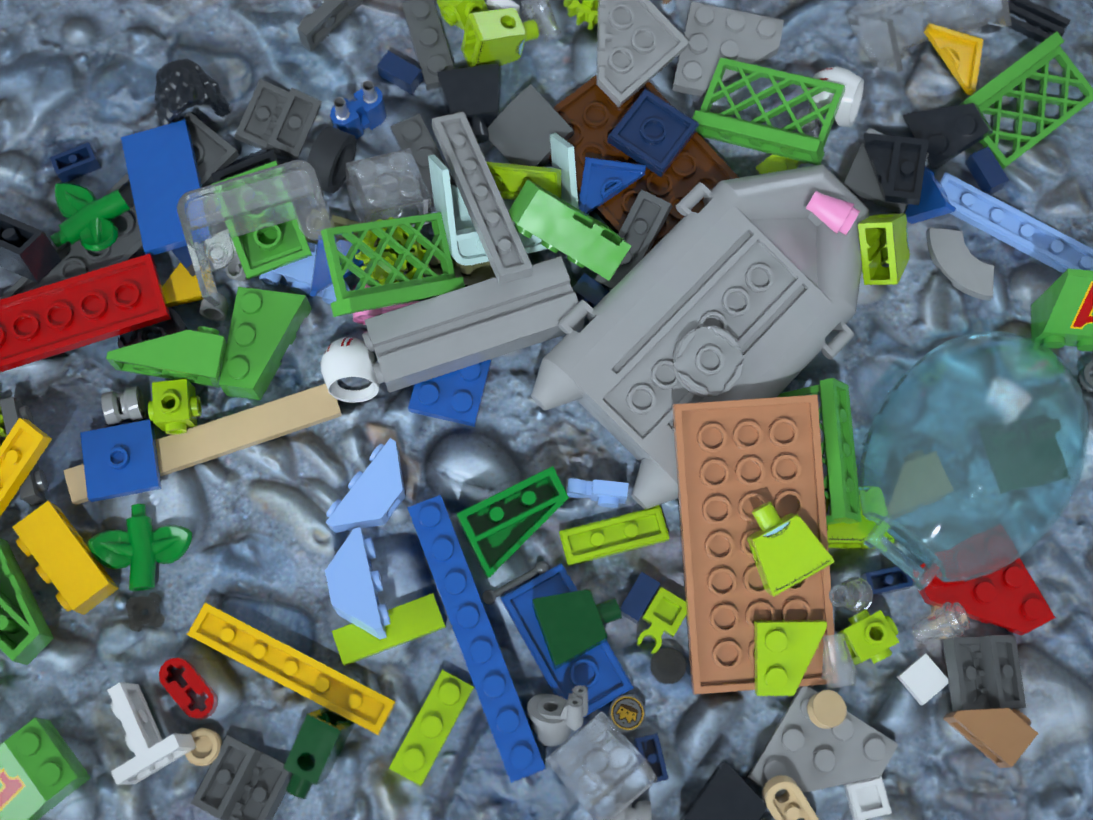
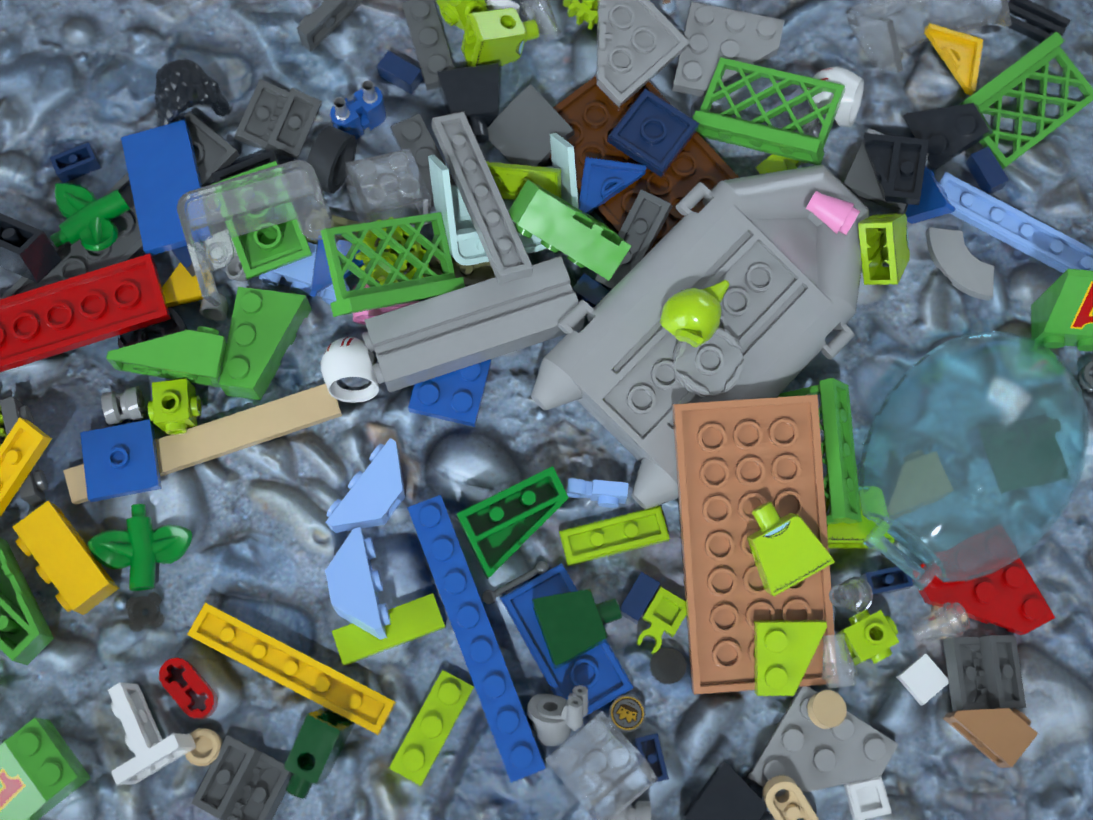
none -> lime piece [660,280,730,348]

